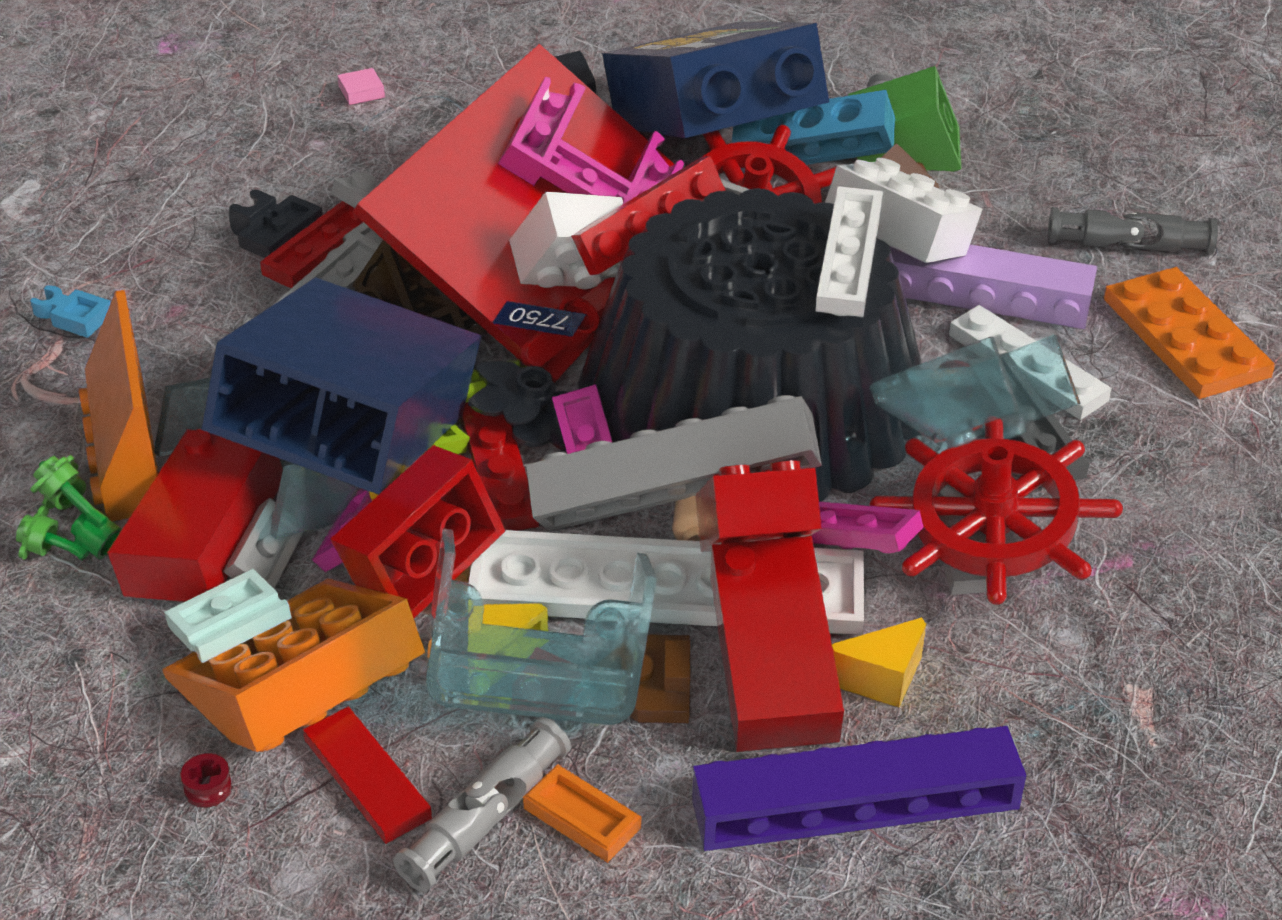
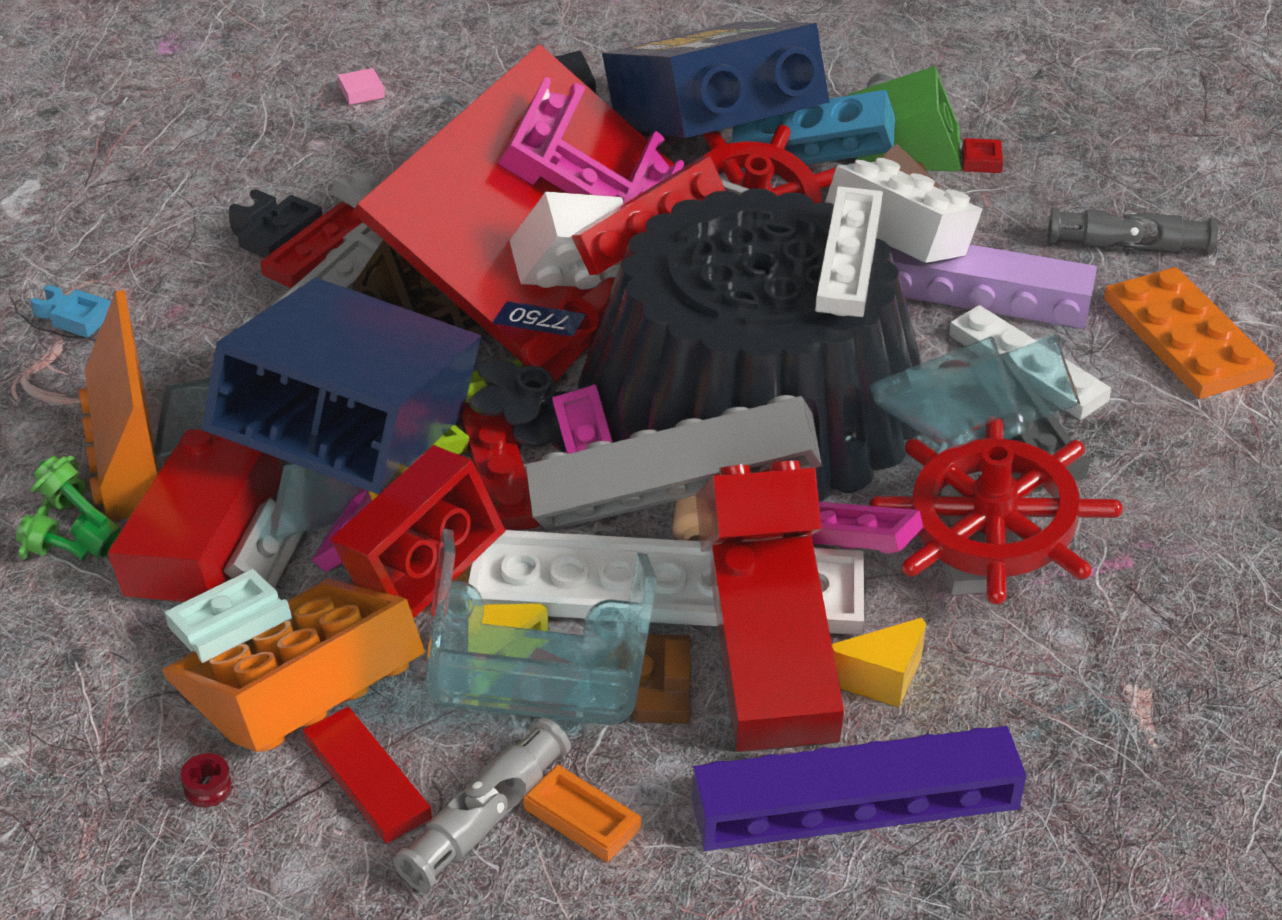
none -> red tile [962,138,1003,173]

